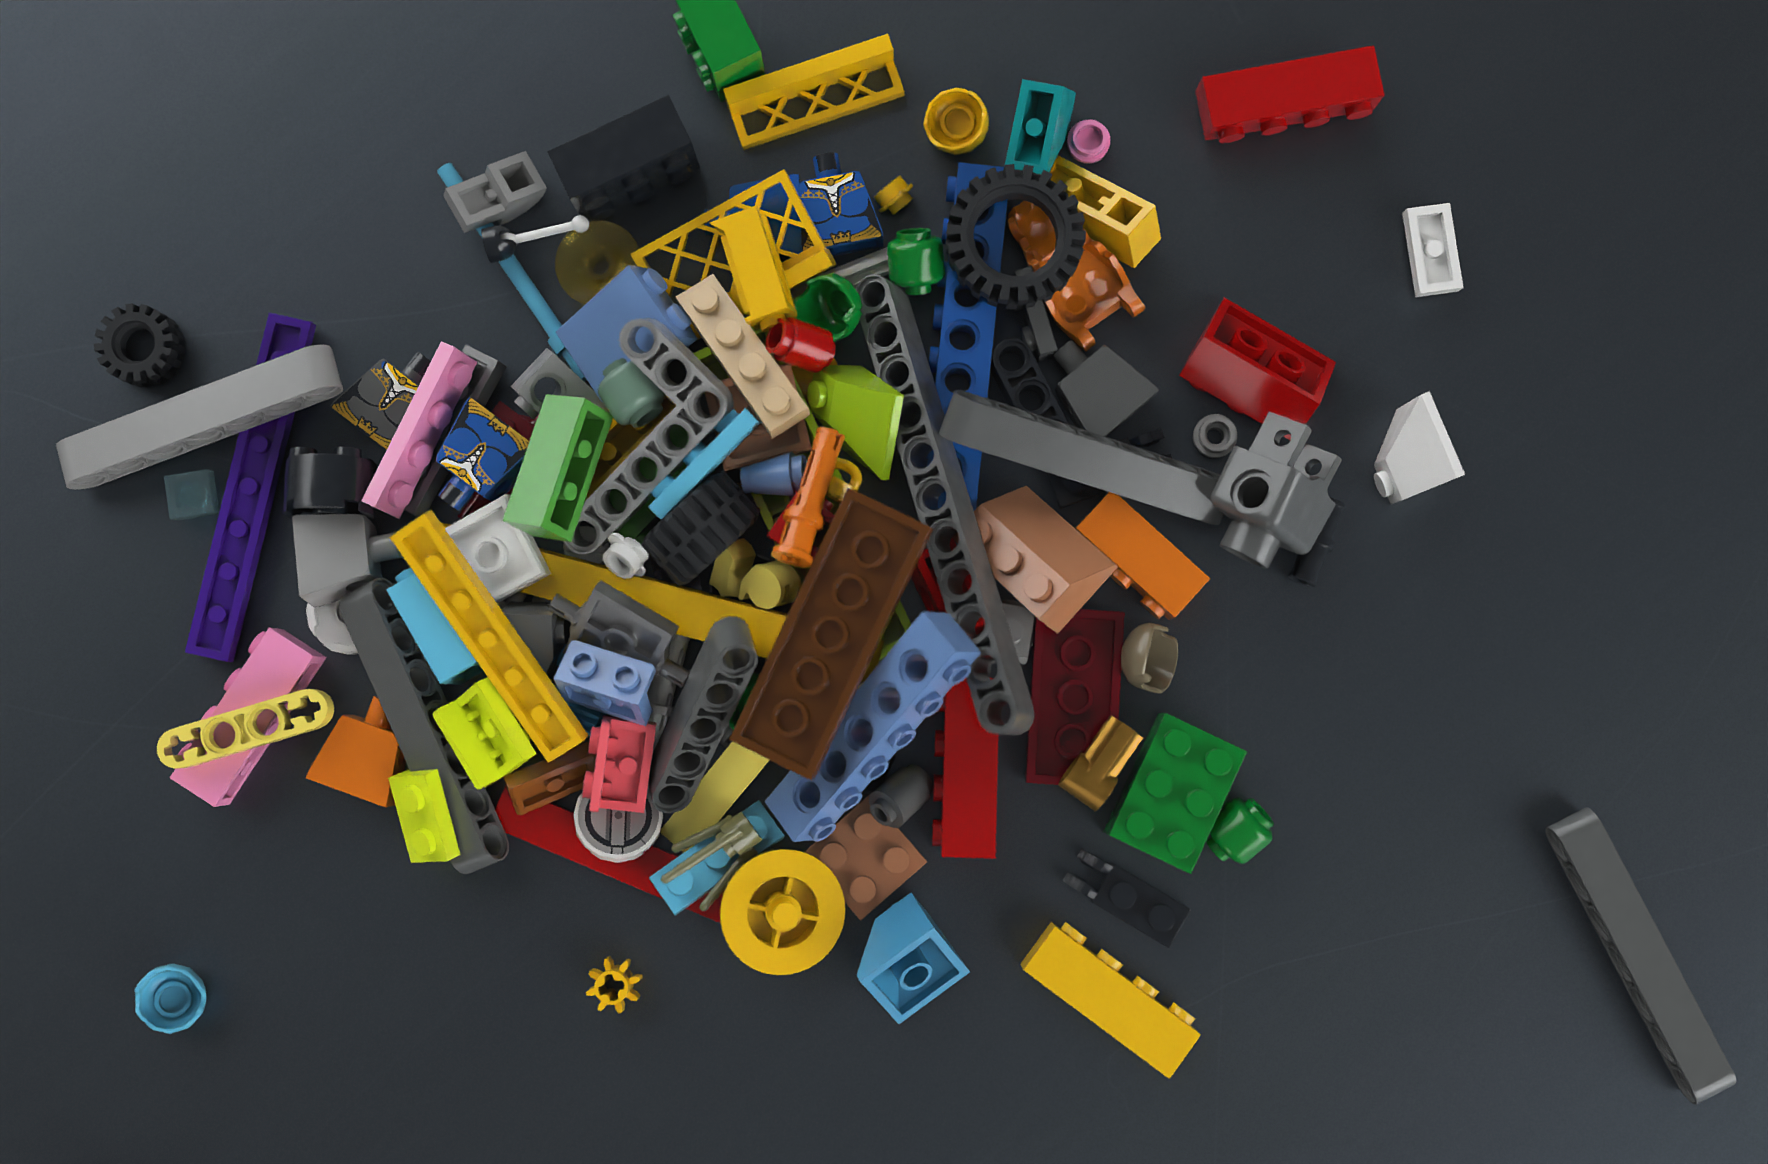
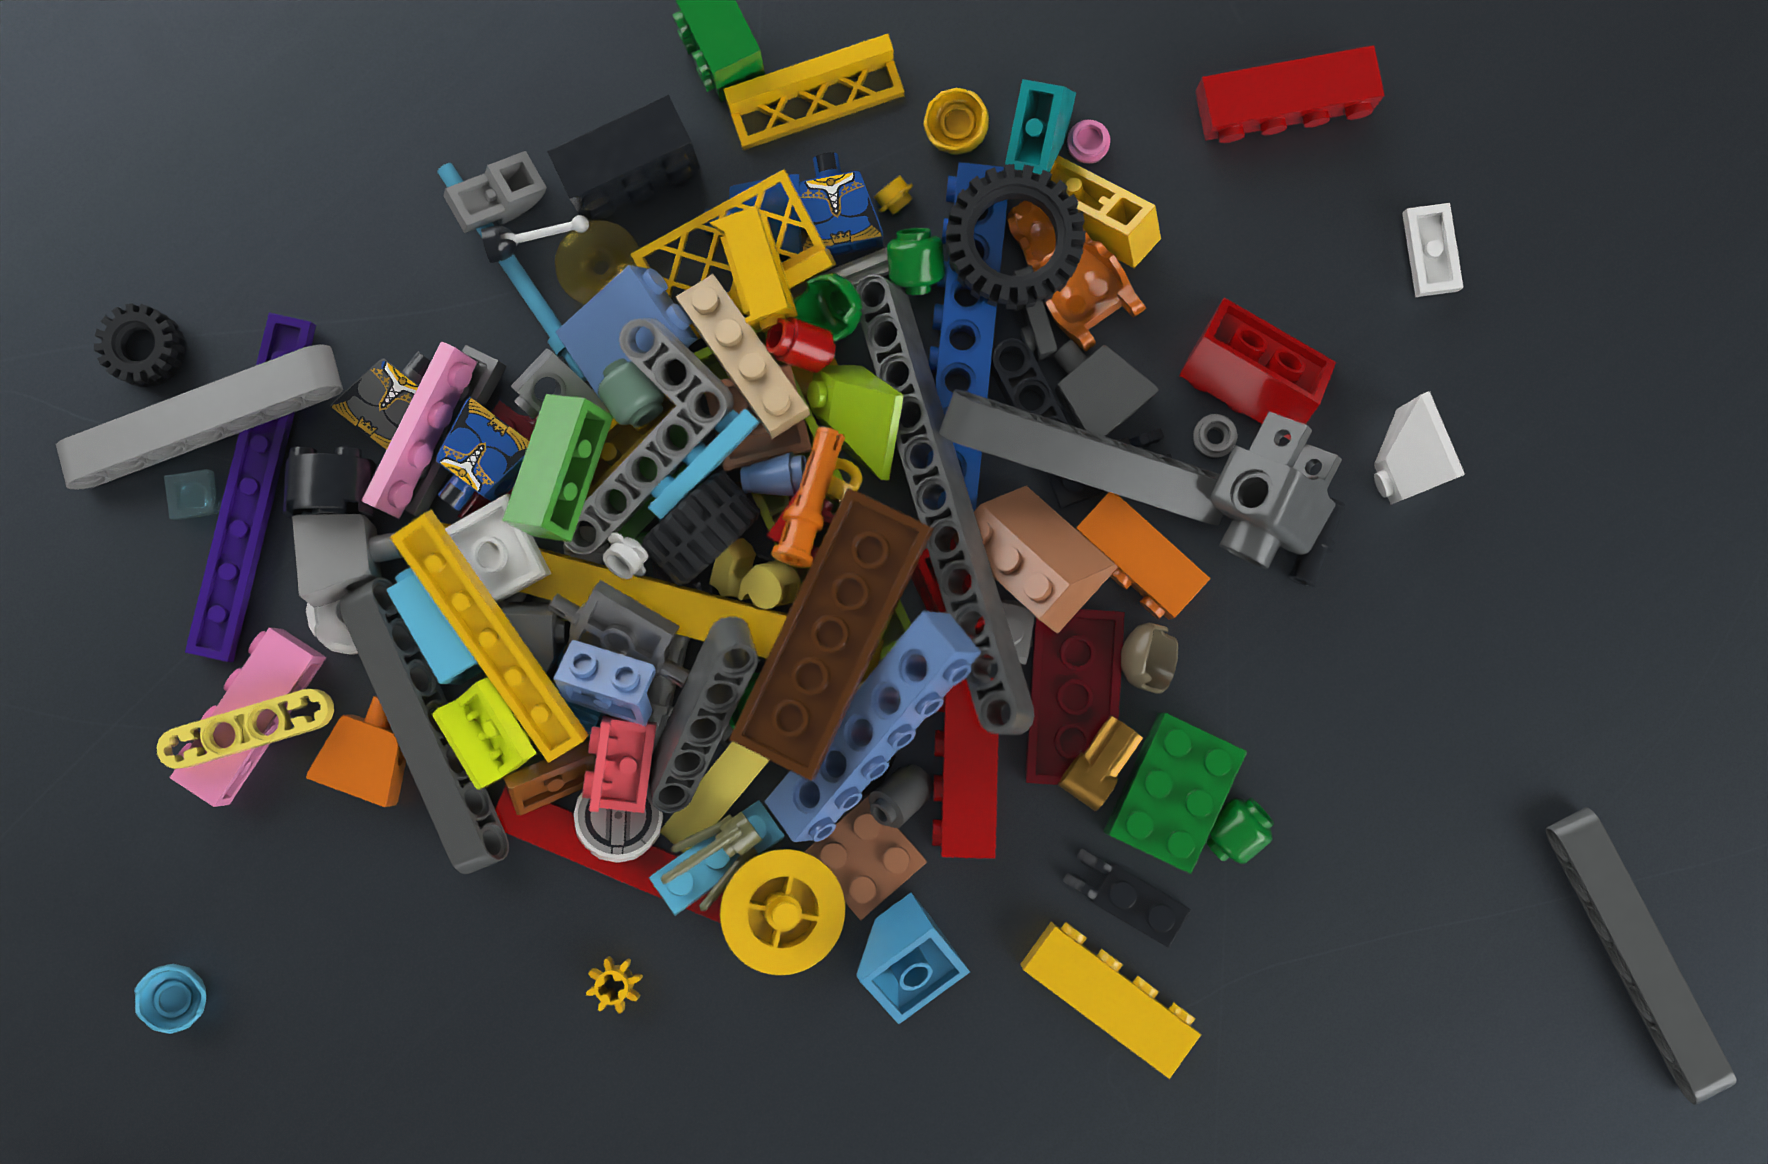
neon yellow bracket [388,769,461,863] -> none

